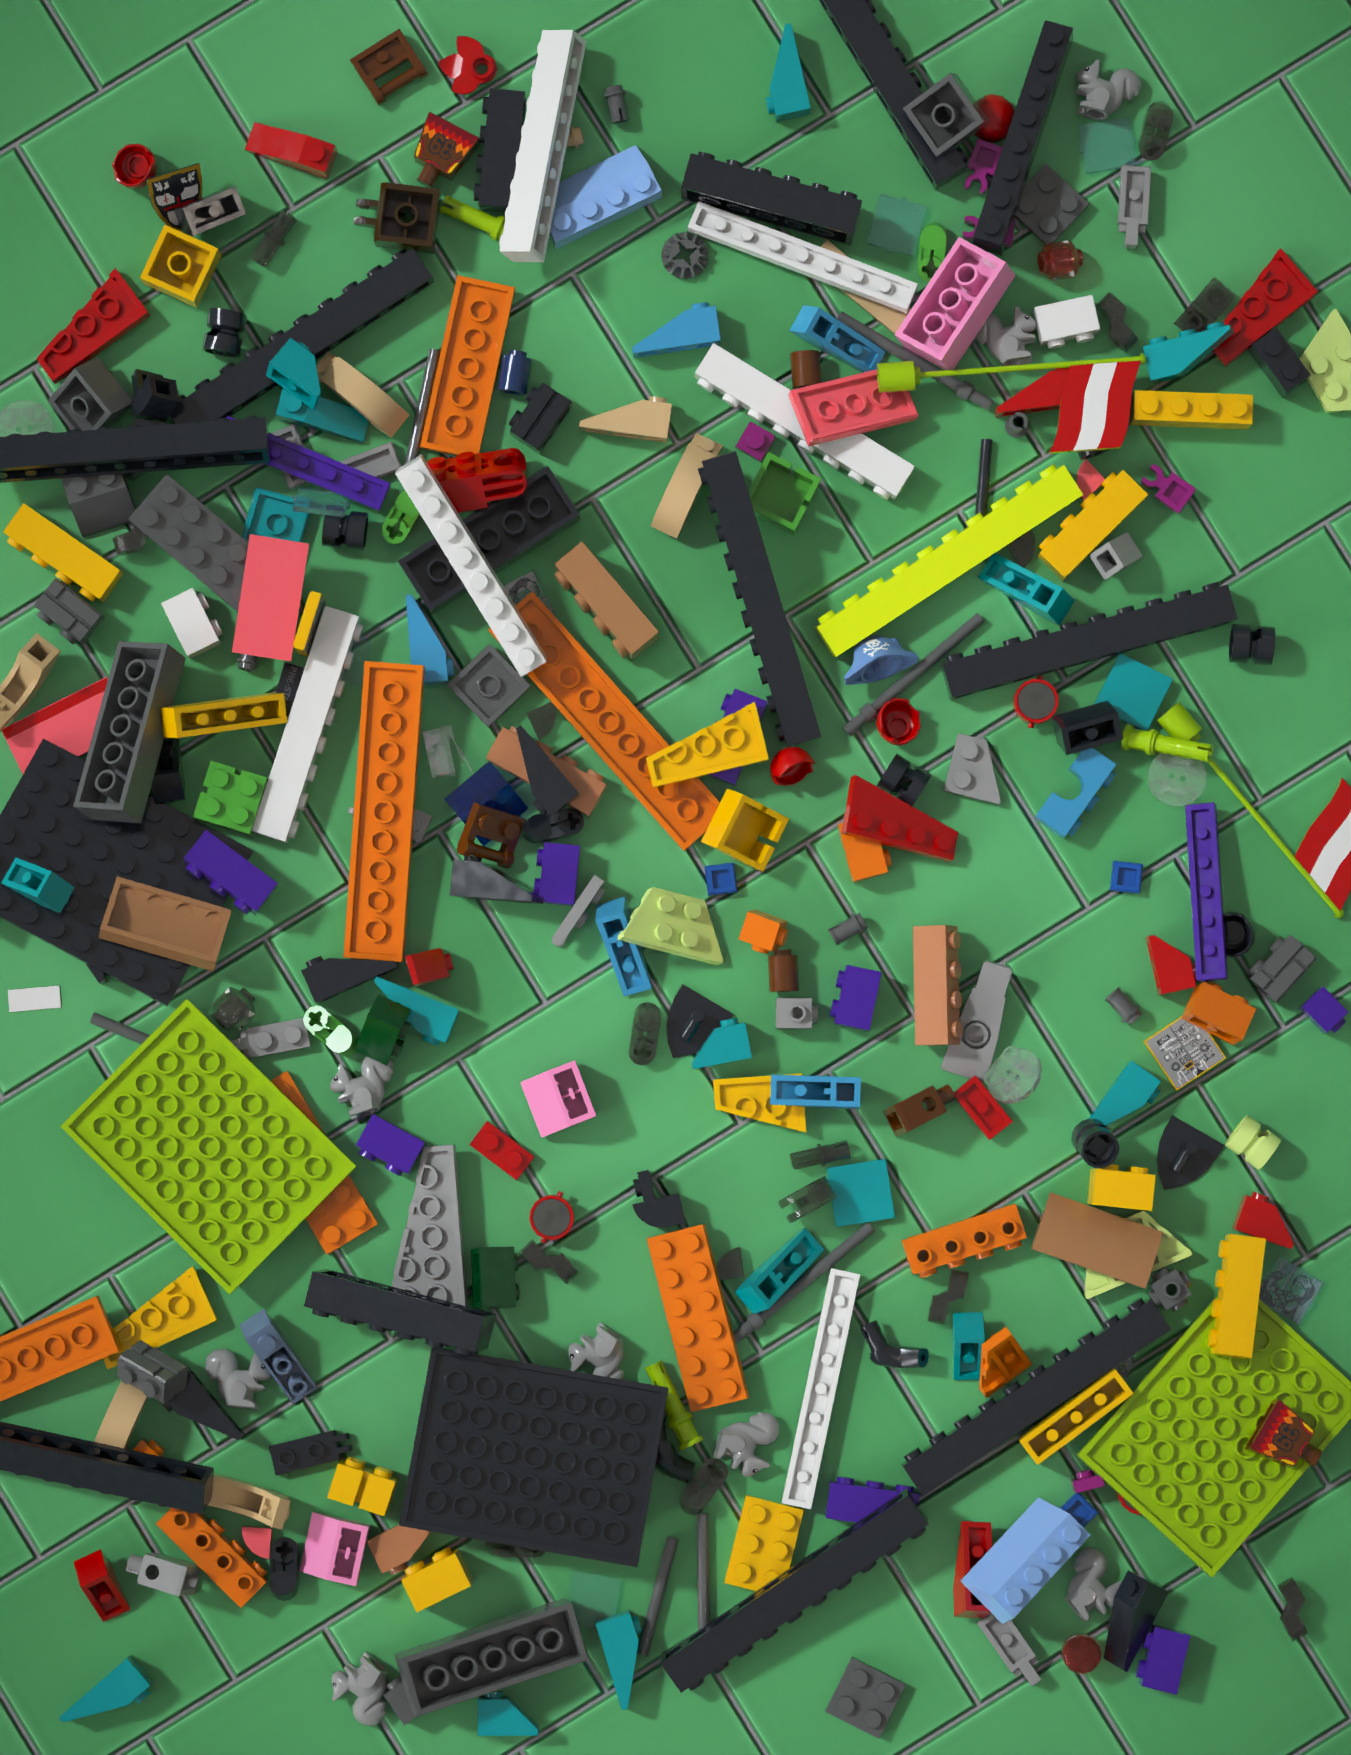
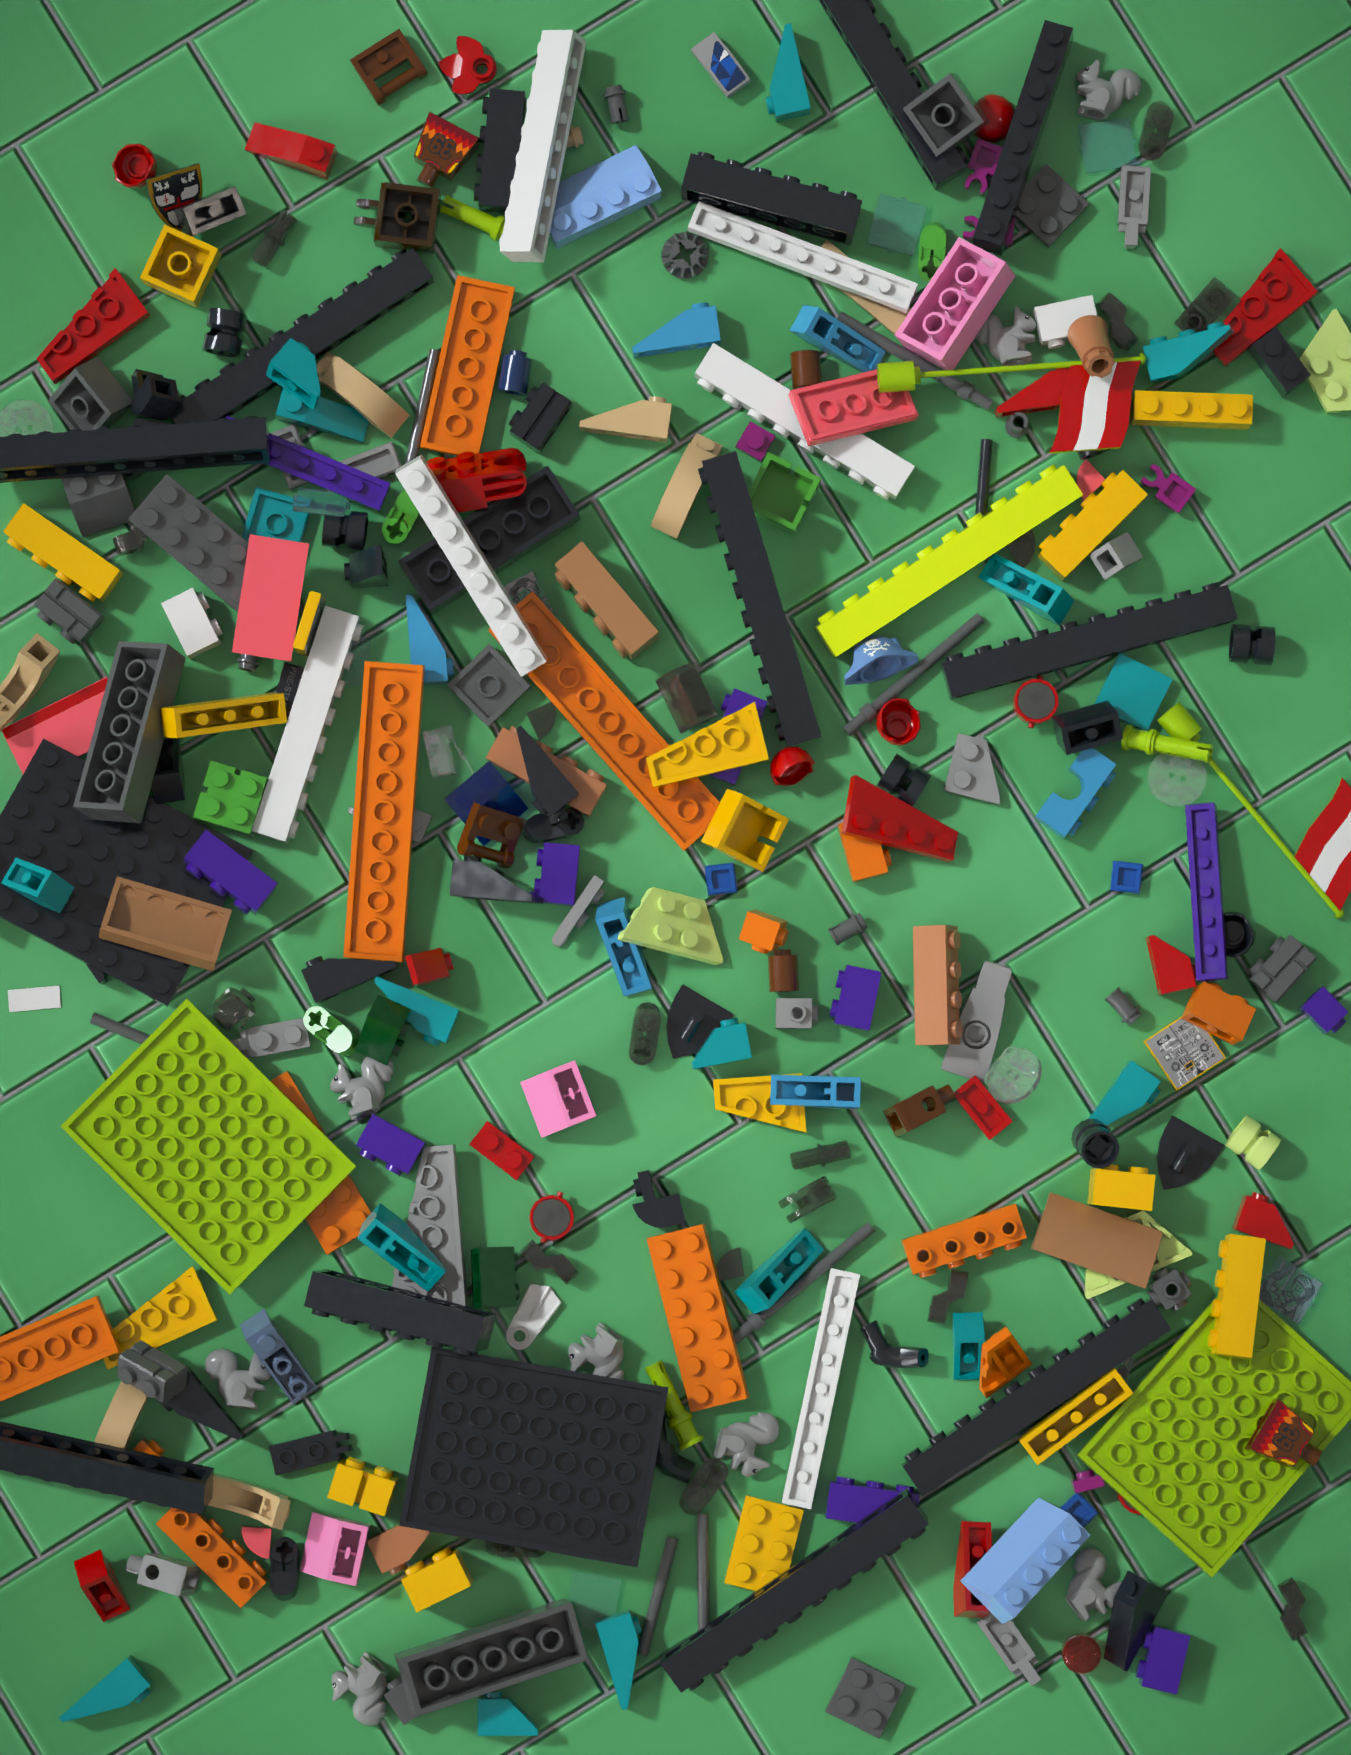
teal tile [827,1159,895,1227] -> none
clear red head [1037,240,1083,281] -> none
none -> black slope [344,545,388,588]
none -> teal slope [357,1203,447,1292]
none -> white piece [506,1283,562,1350]
none -> clear smoke brick [656,662,719,734]
none -> slope [691,32,752,99]
none -> nougat plant [1067,315,1115,378]

